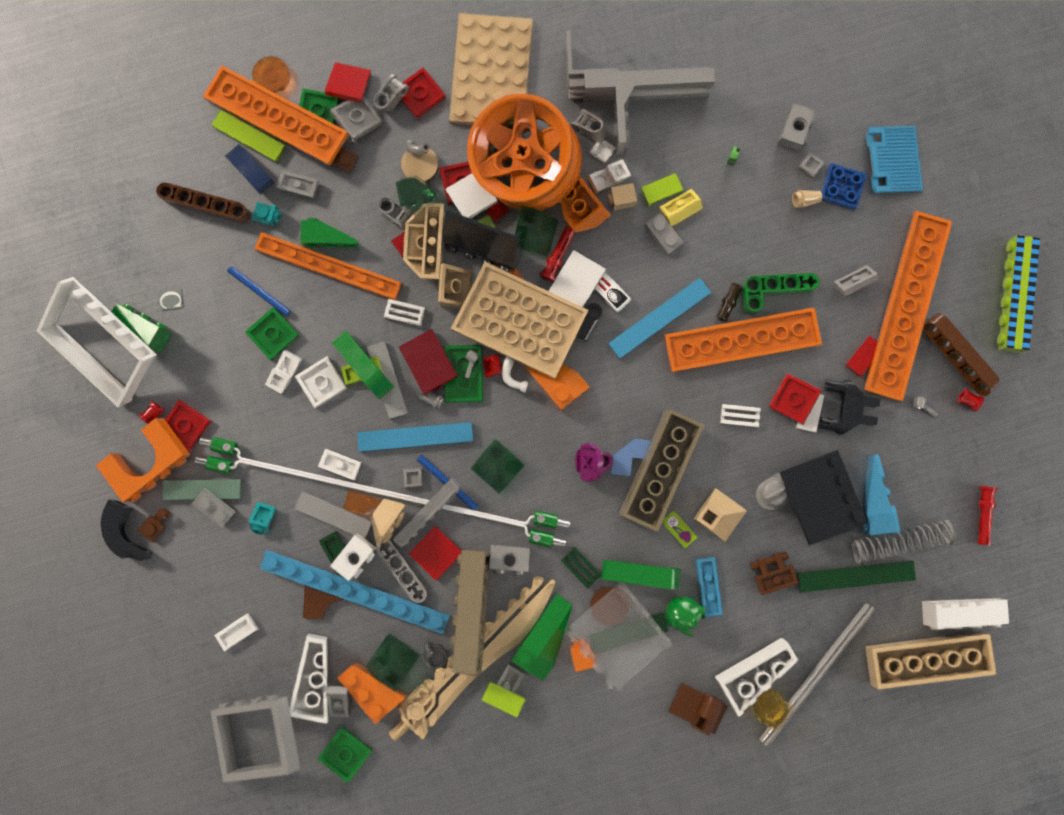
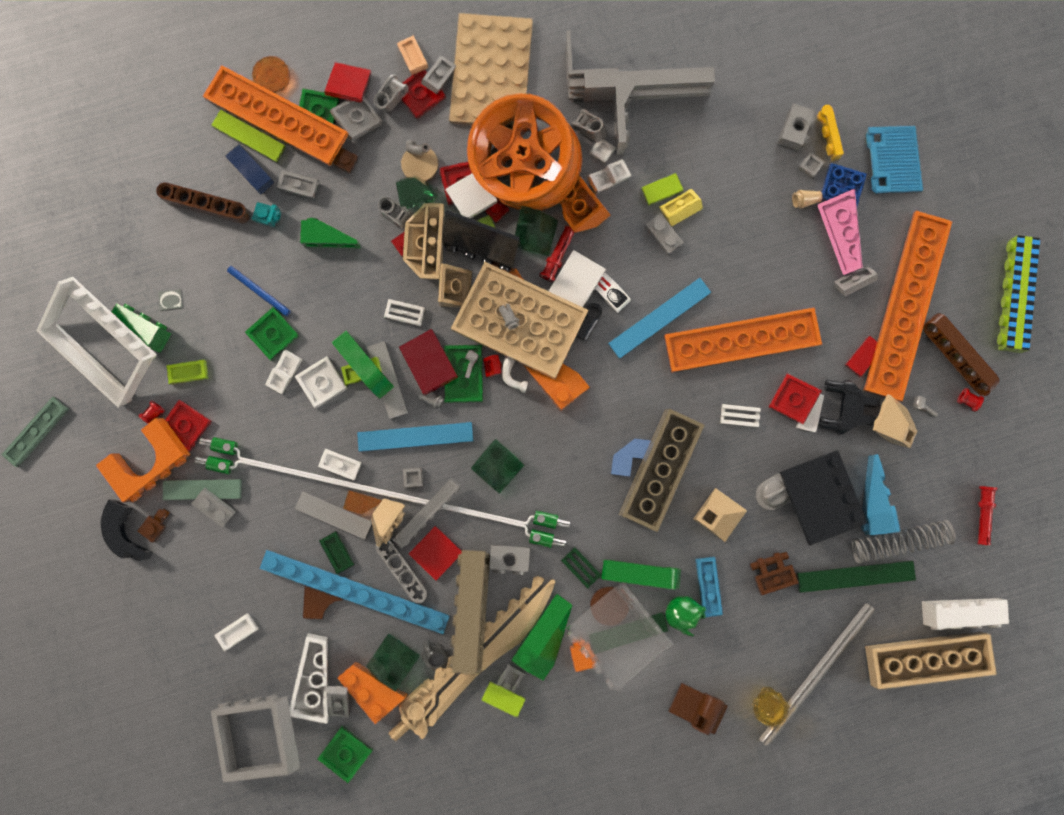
teal bracket [248,502,276,535] -> none
orange tile [254,232,402,301] -> none
white brick [331,534,376,581] -> none
blue bar [417,455,479,510] -> none
magenta tile [575,443,613,482] -> none
tan brick [607,183,637,211] -> none
lime sticker [662,510,698,548] -> none
white wedge [715,638,798,717] -> none
dark brown pin [716,283,743,322] -> none
bright green tile [727,145,740,165] -> none
green beam [742,273,820,315] -> none
none -> sand green tile [1,396,69,467]
none -> lime tile [166,360,208,385]
none -> light nougat tile [397,36,429,75]
none -> light grey plate [421,56,456,94]
none -> light grey pin [498,304,519,330]
none -> yellow plate [817,105,844,161]
none -> bright pink wing [817,189,863,275]
none -> tan slope [873,394,917,448]

